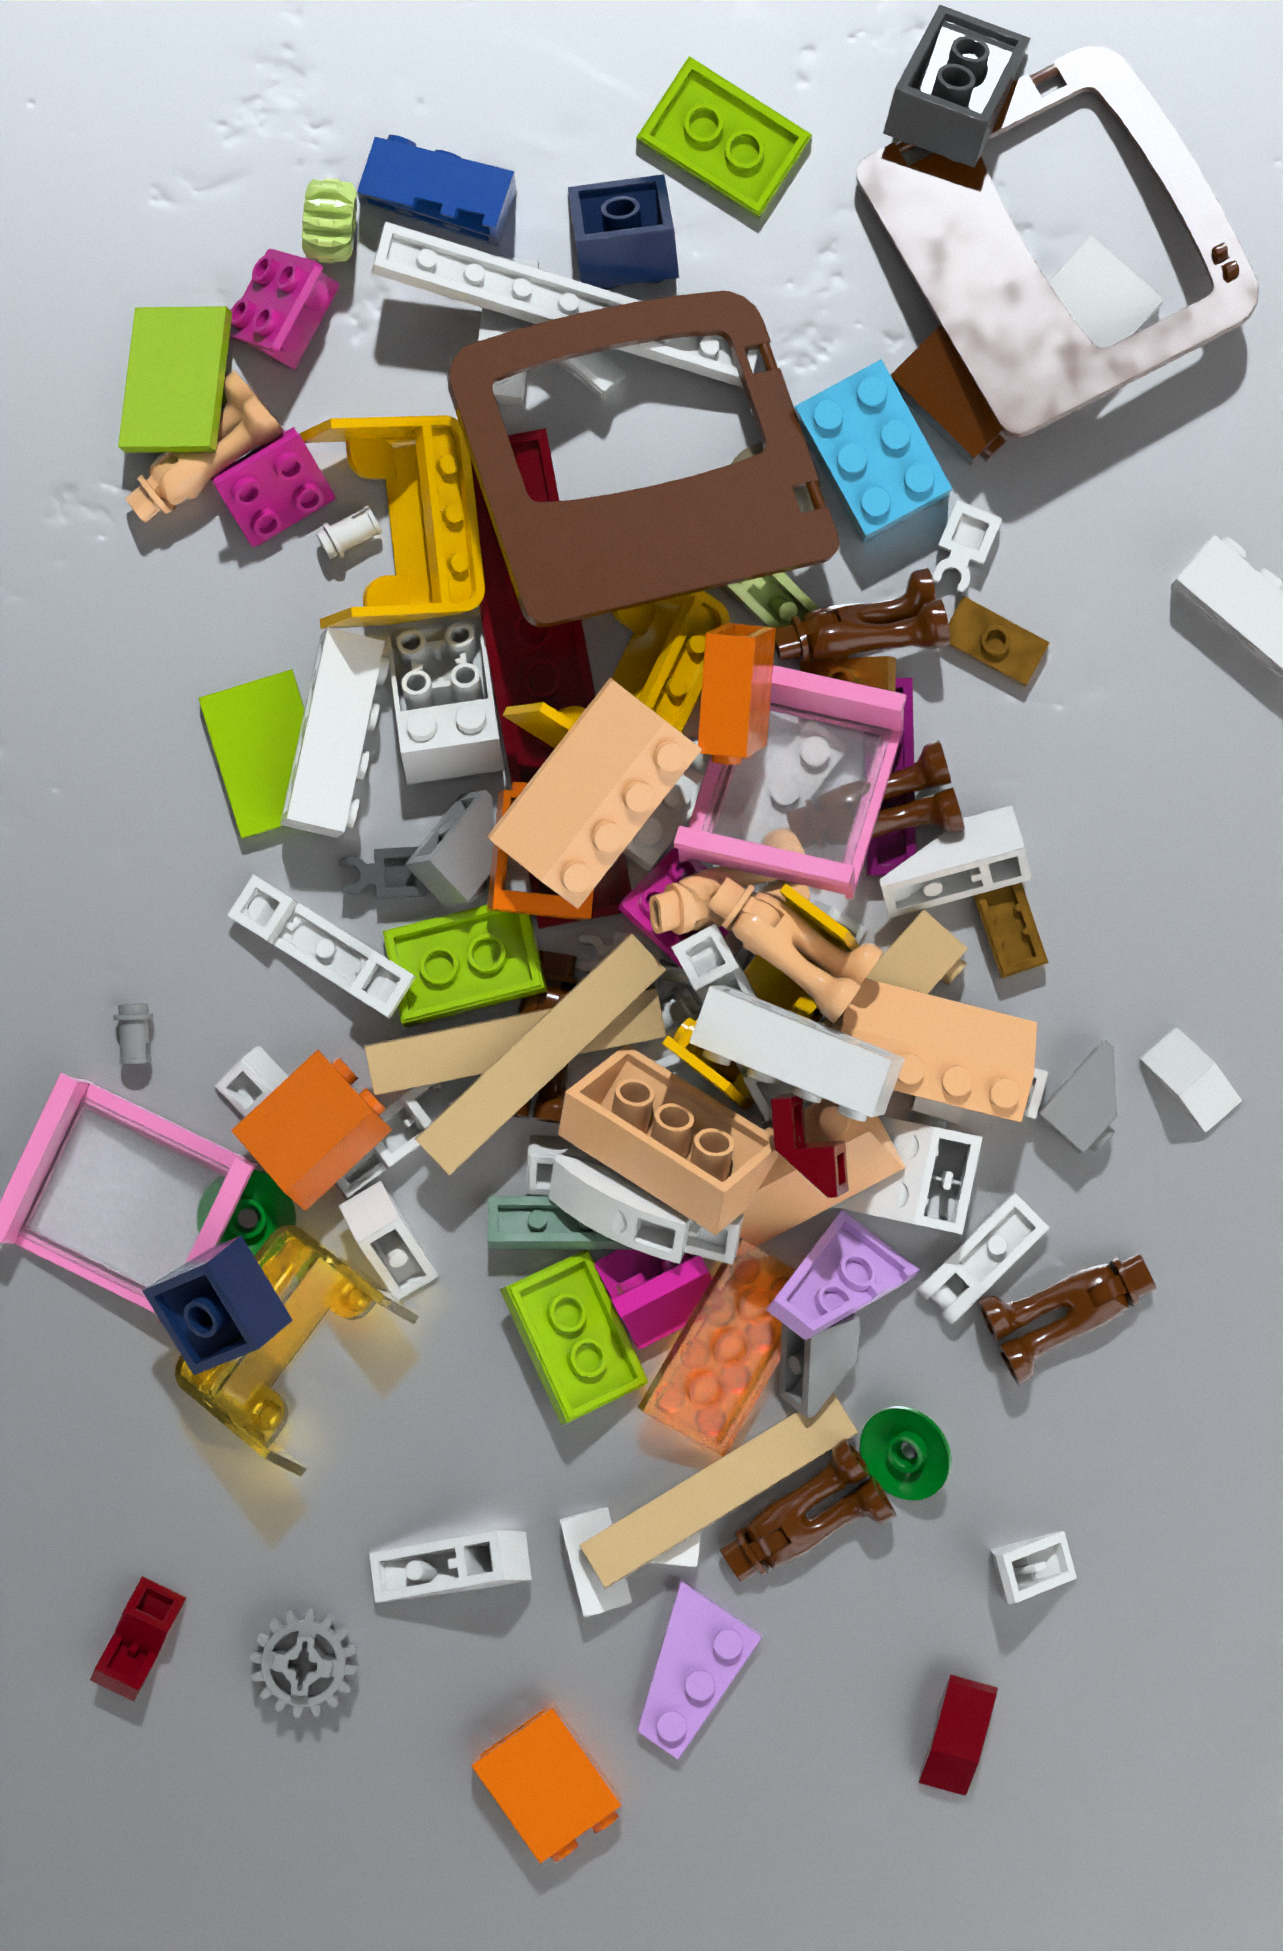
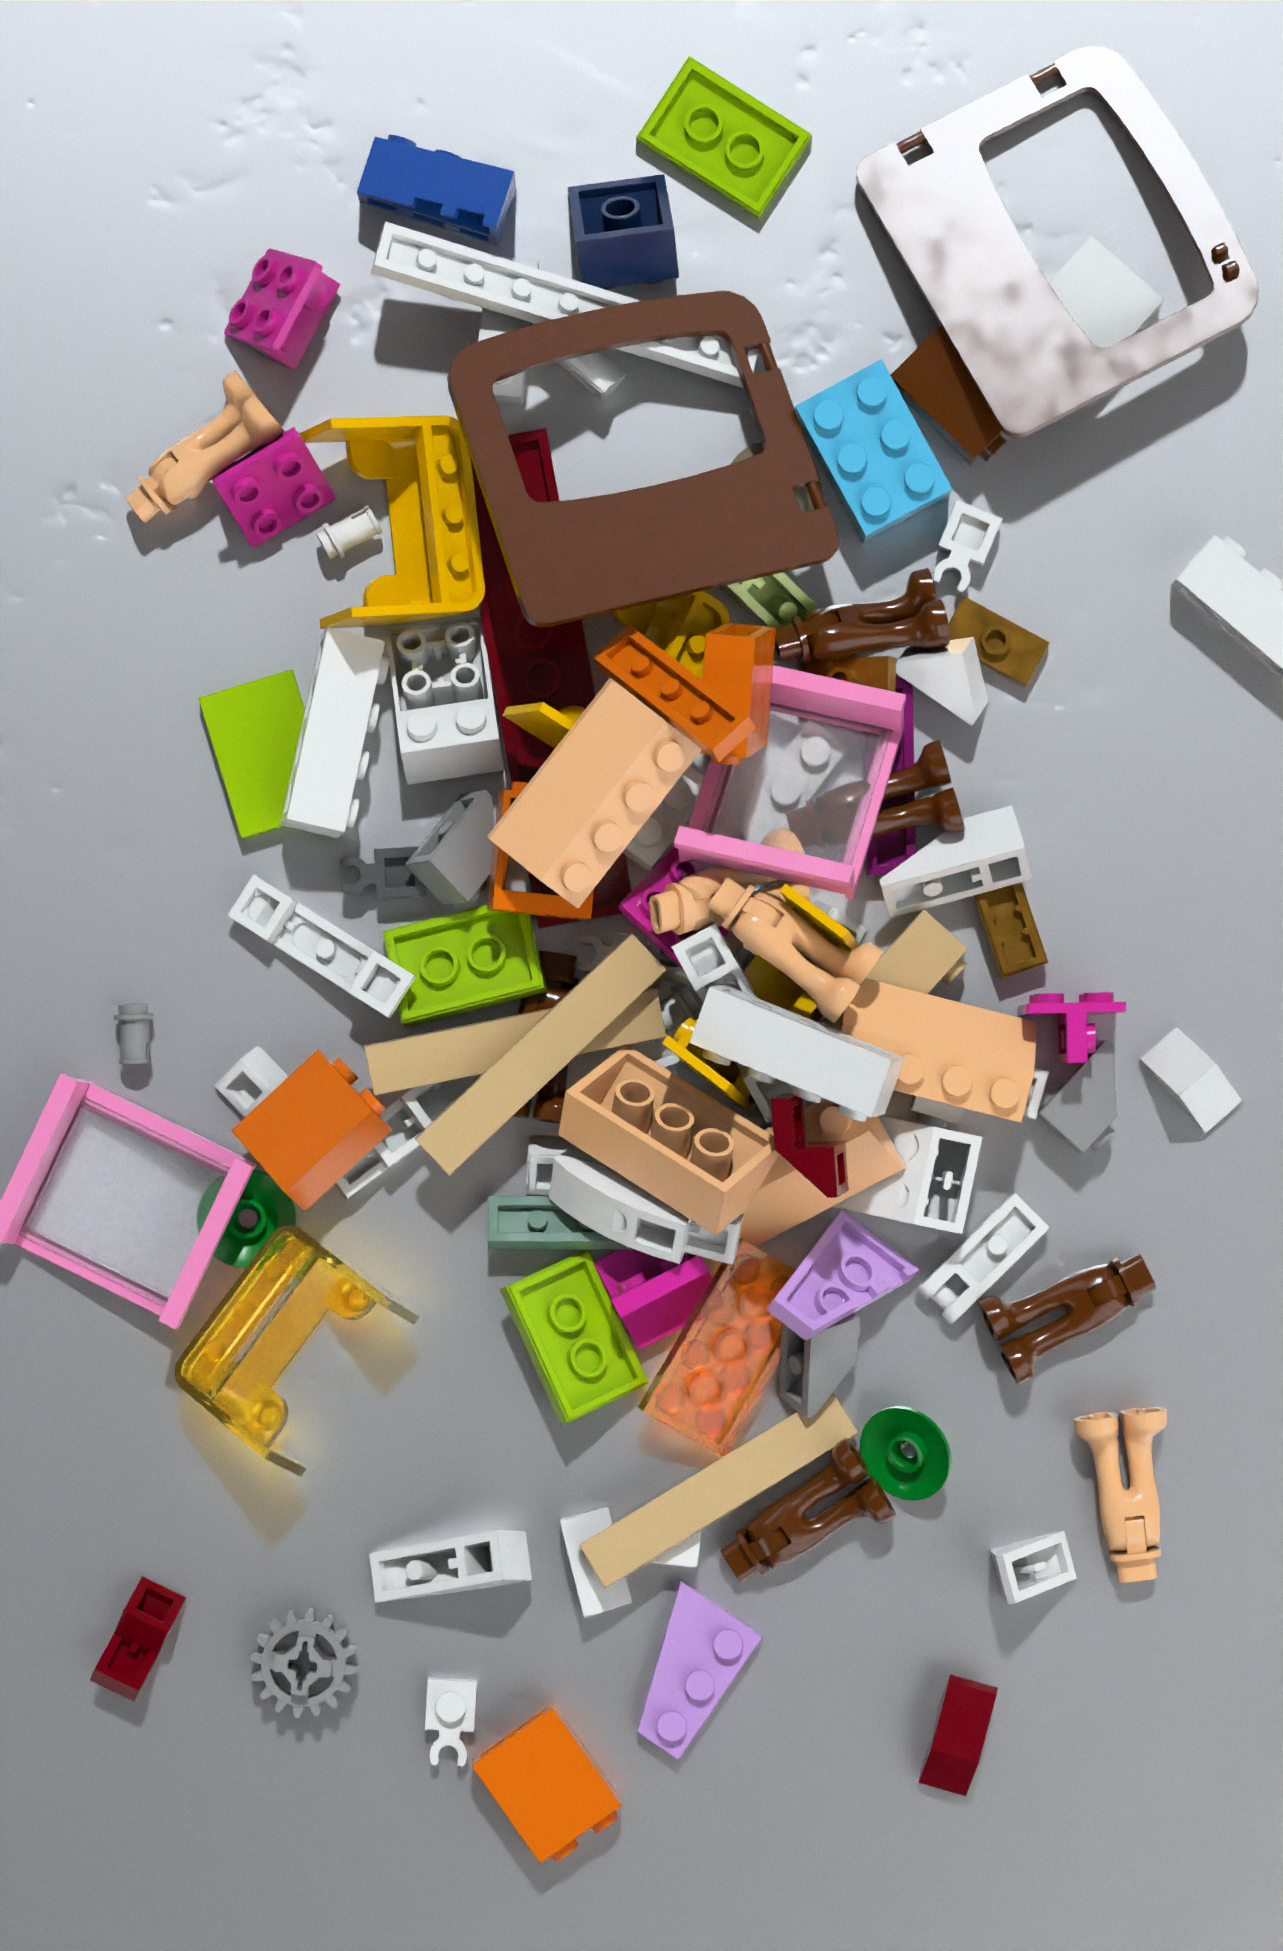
lime tile [118,306,232,453] -> none
dark blue slope [142,1236,293,1375] -> none
yellowish green gear [301,178,357,263] -> none
white slope [339,1181,439,1301] -> none
dark grey slope [883,5,1031,168] -> none
none -> white plate [425,1677,478,1766]
none -> orange plate [593,624,756,762]
none -> white slope [896,637,988,726]
none -> dark pink bracket [1018,992,1126,1064]
none -> light nougat piece [1074,1407,1168,1583]

